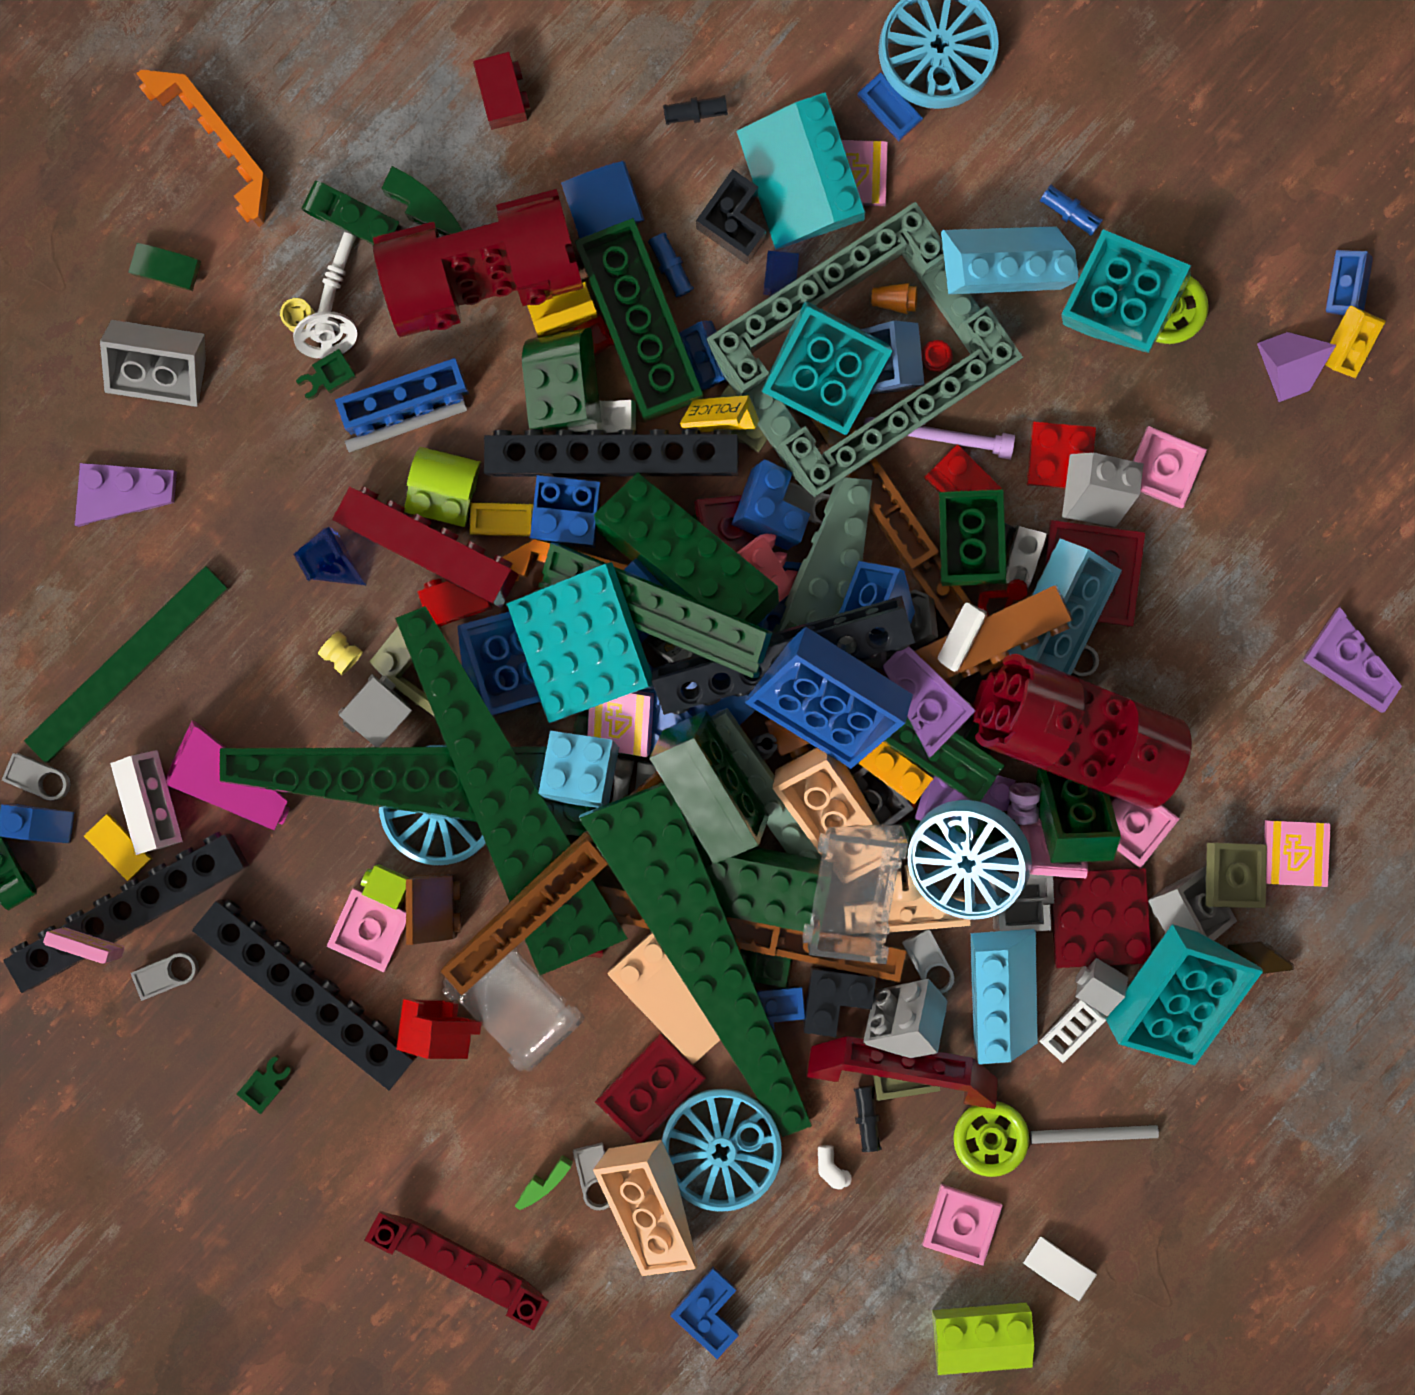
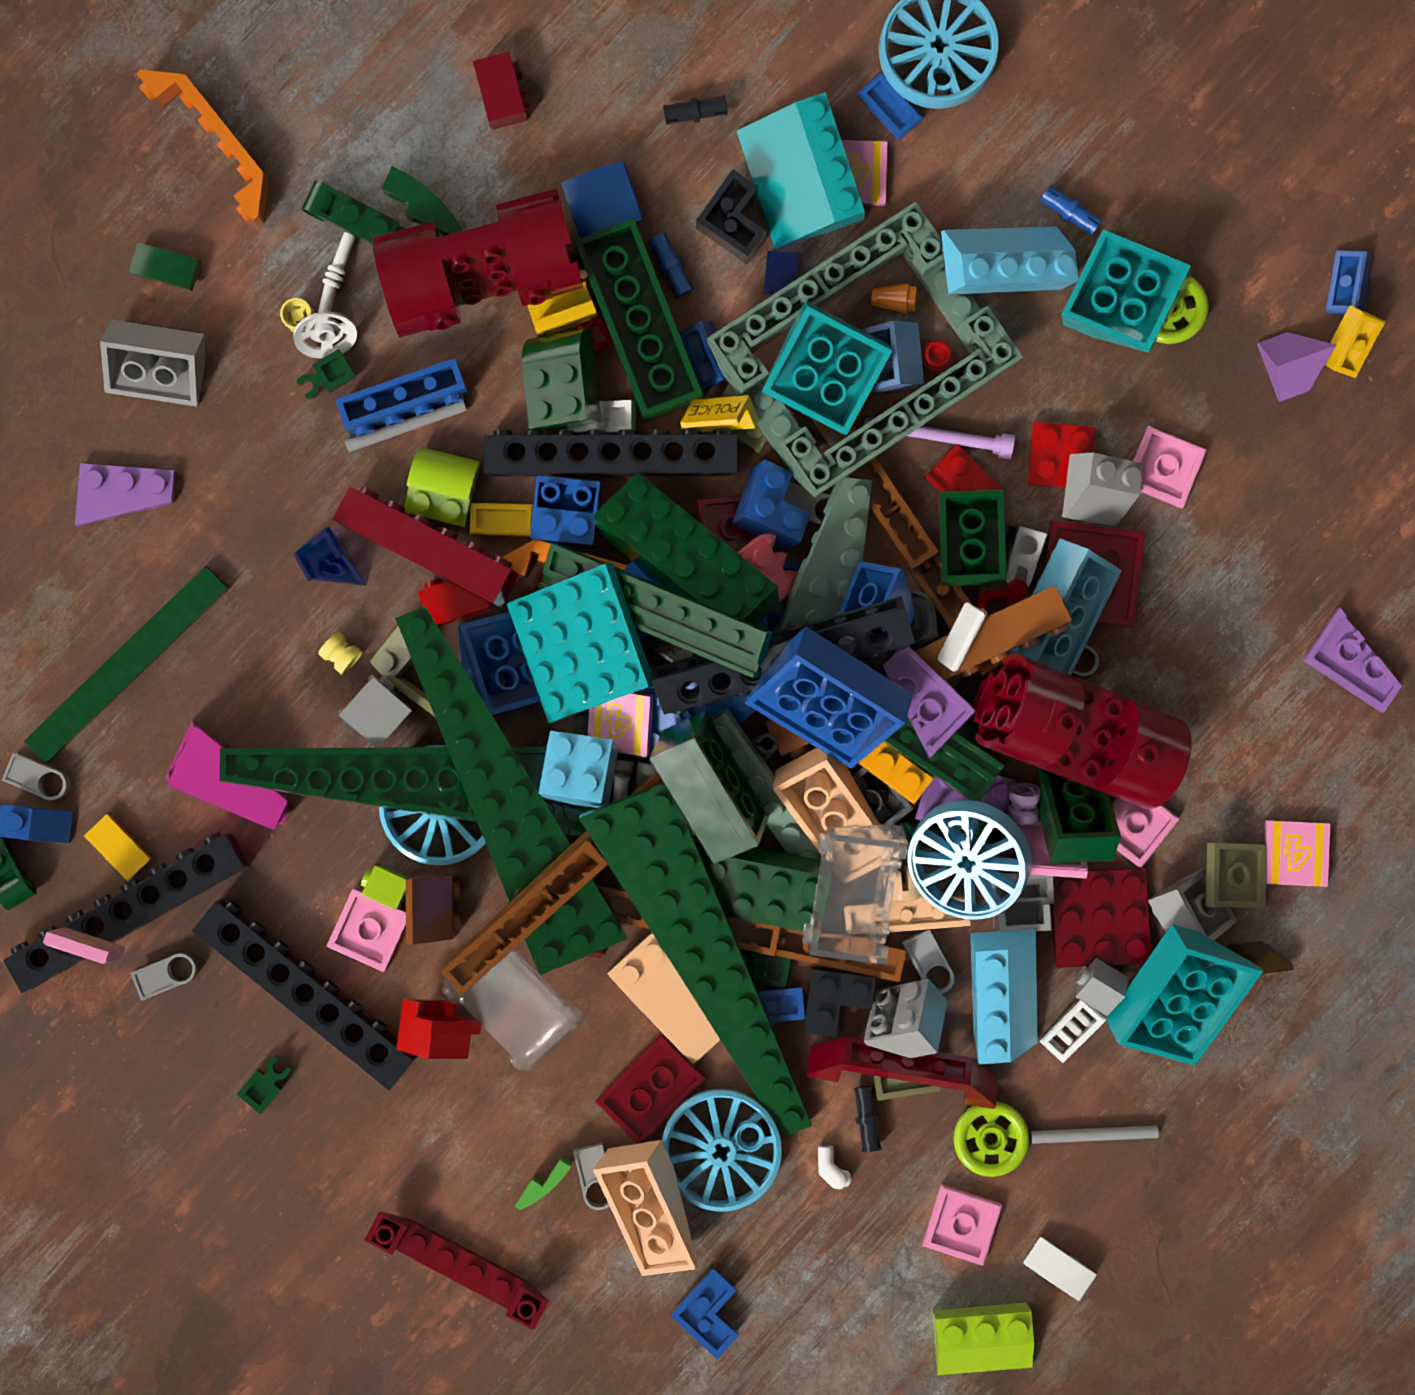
brick [110,750,183,855] -> none

